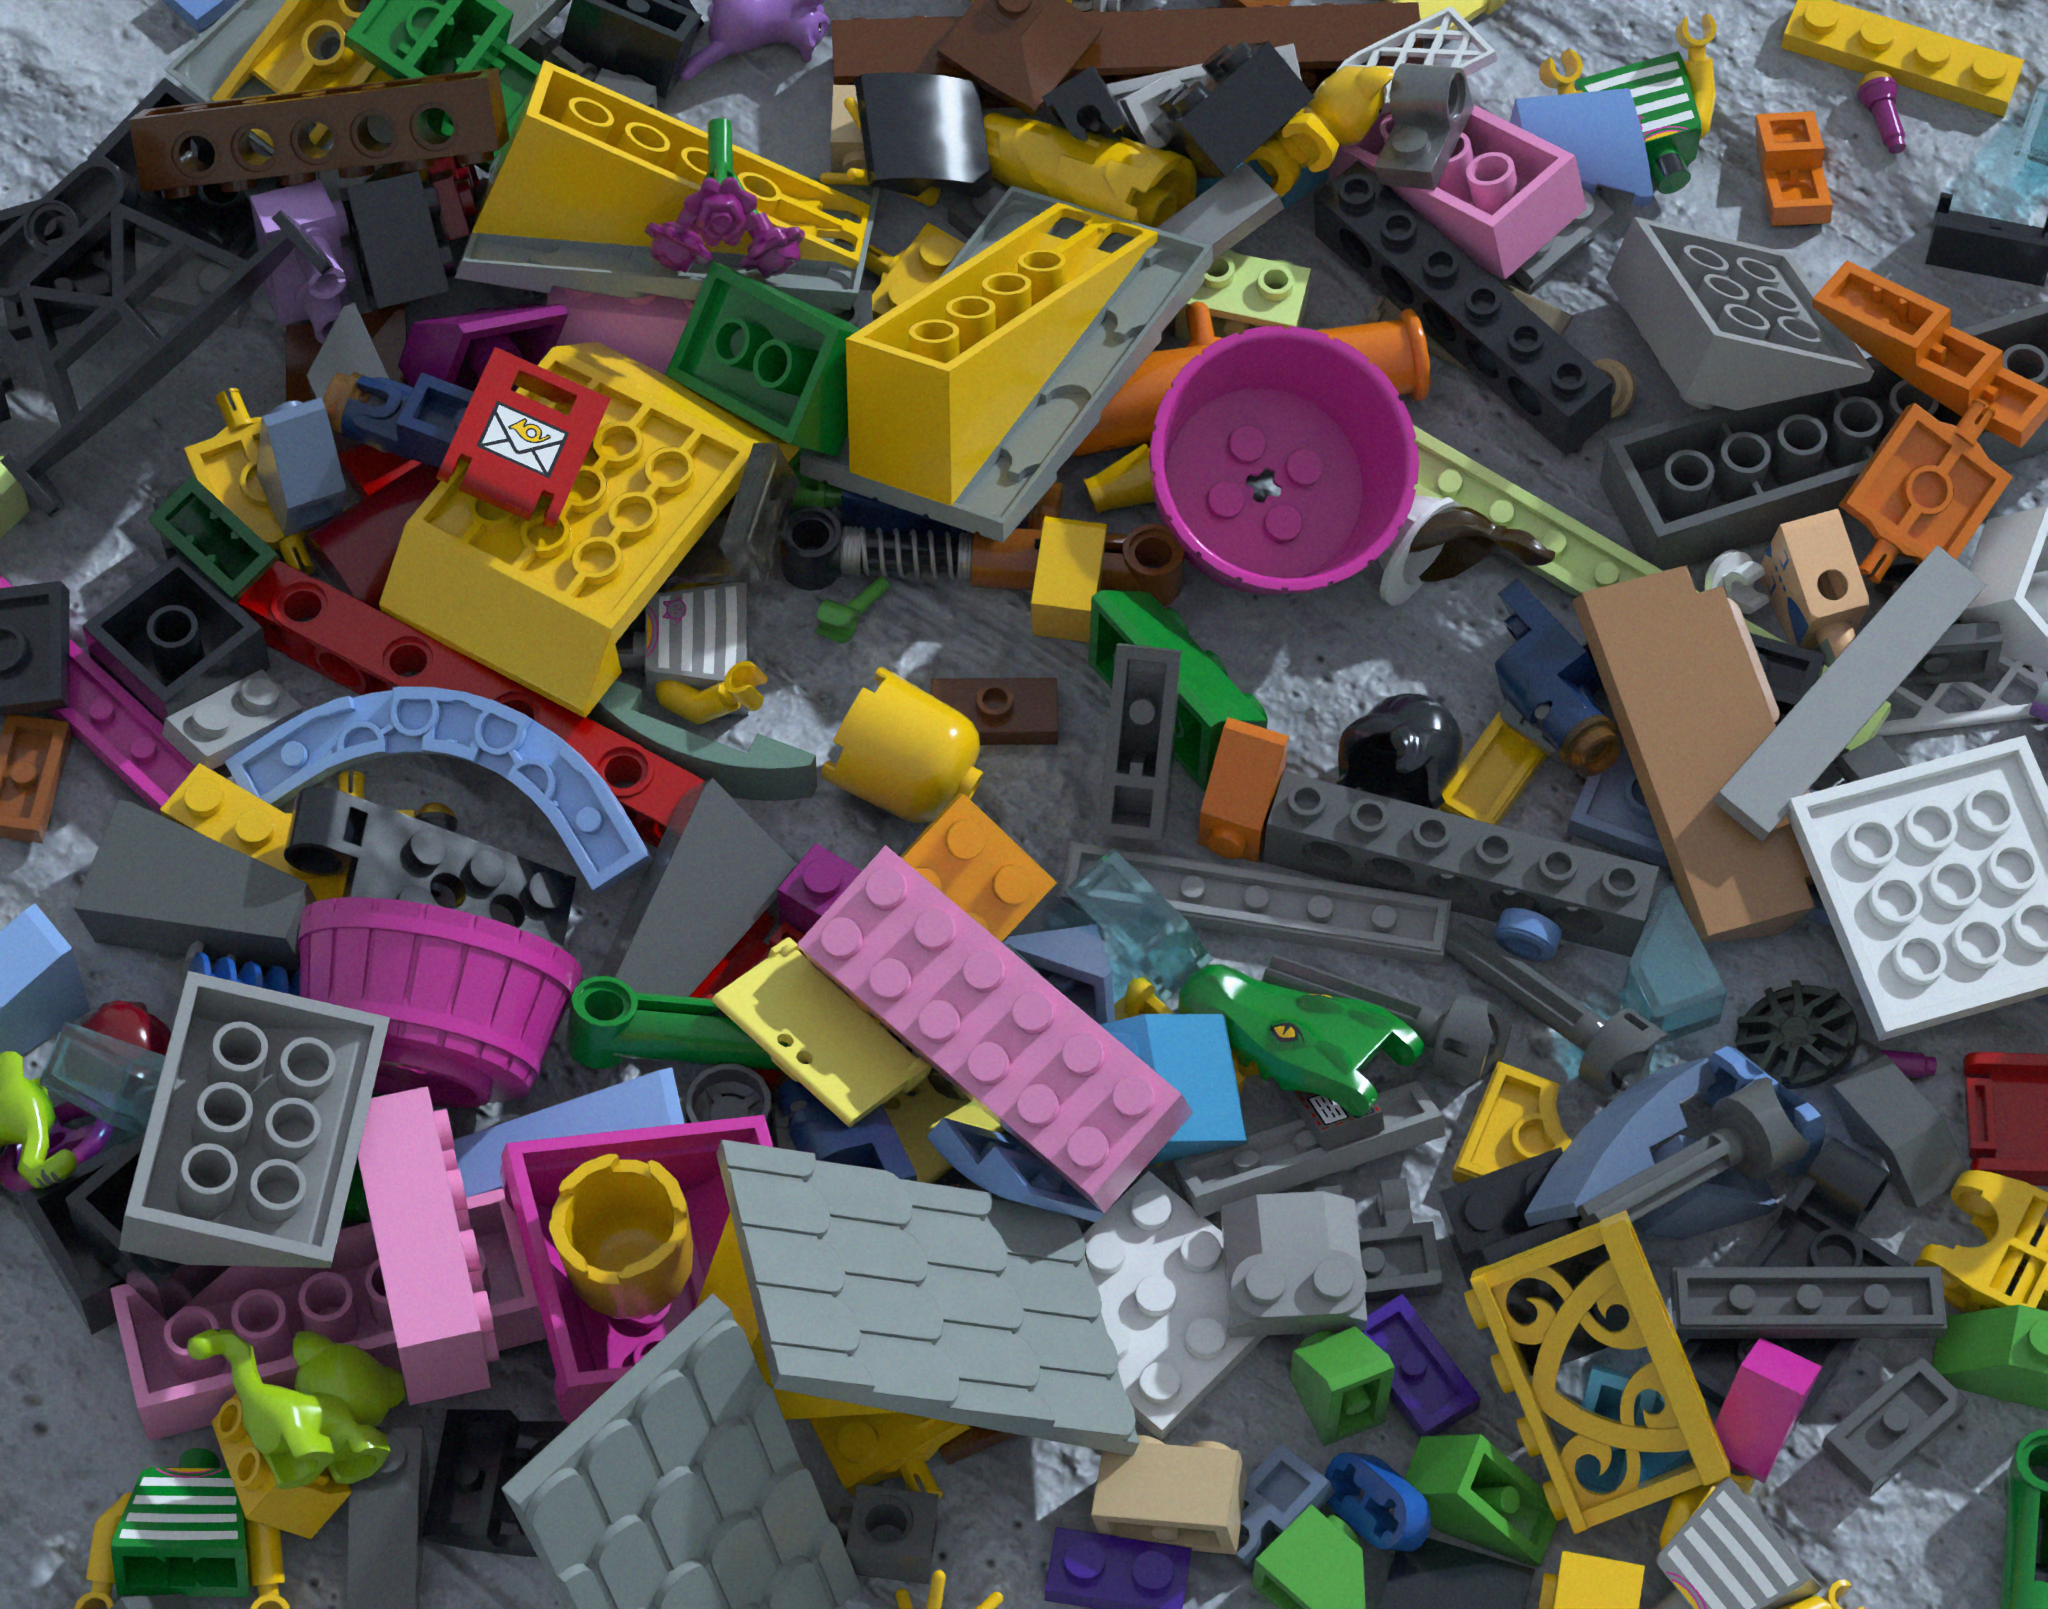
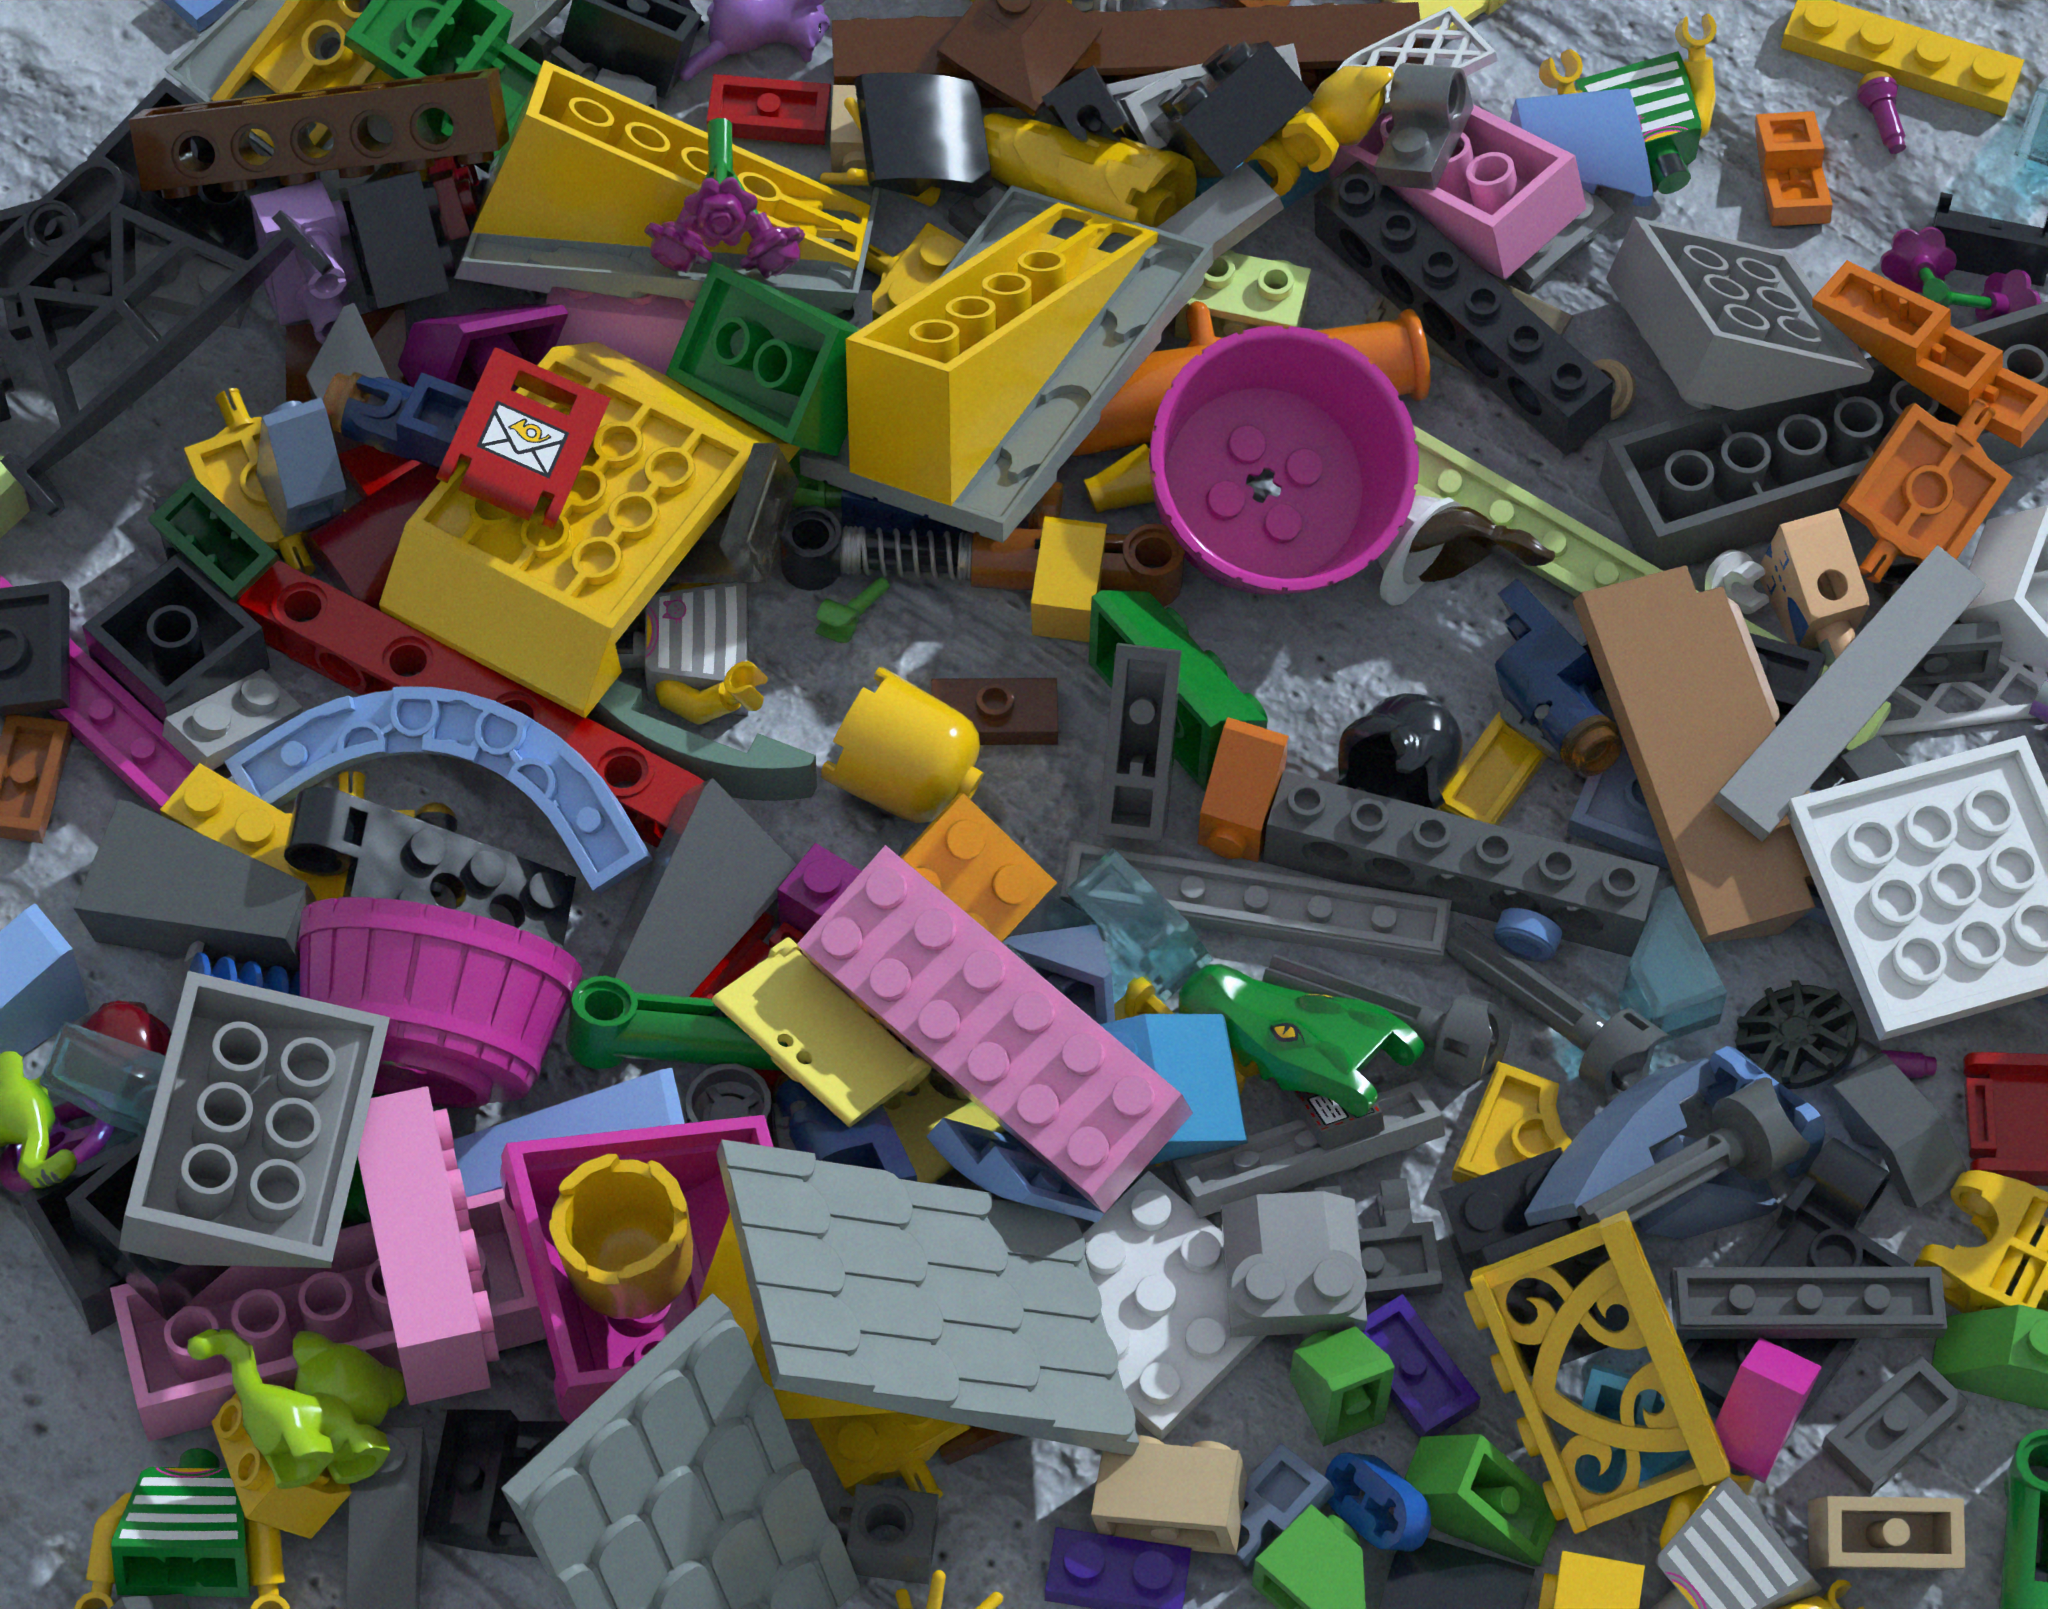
none -> red plate [706,74,831,145]
none -> tan brick [1808,1496,1965,1571]
none -> magenta plant [1879,227,2041,322]

